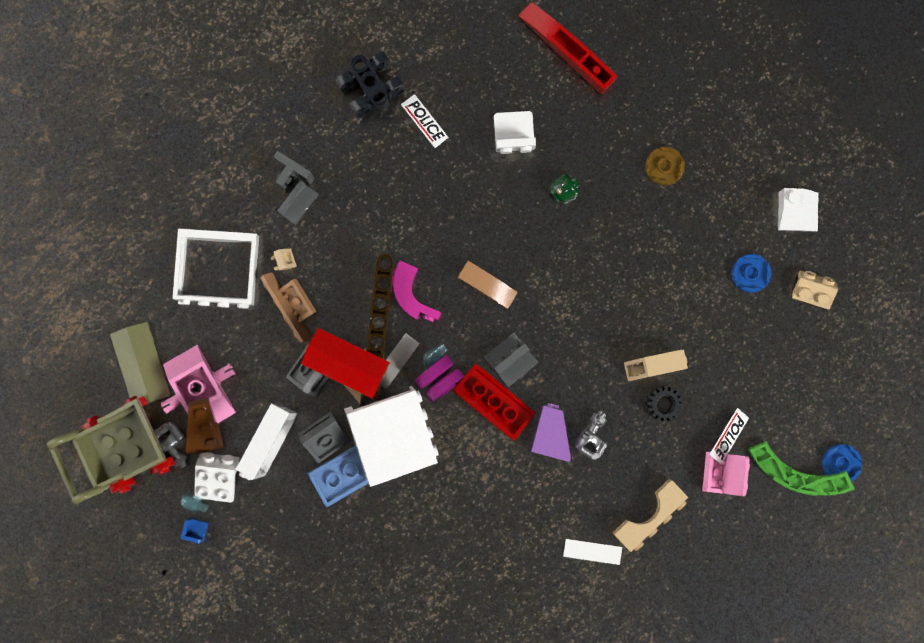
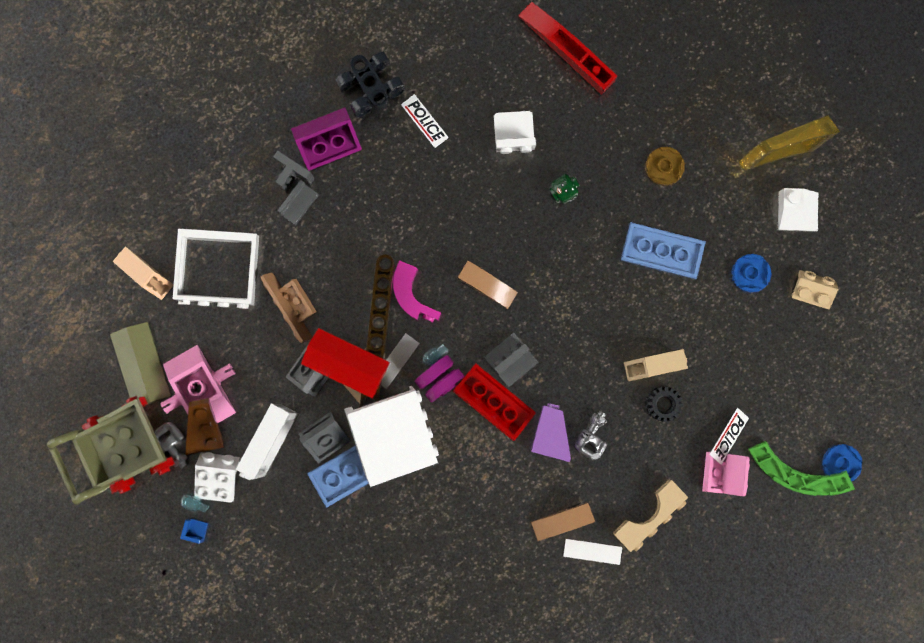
tan tile [271,248,297,270] -> none
none -> light nougat slope [113,247,174,300]
none -> magenta slope [291,108,362,171]
none -> medium nougat slope [531,502,595,541]
none -> medium blue tile [621,222,706,280]
none -> clear yellow windscreen [739,115,840,170]

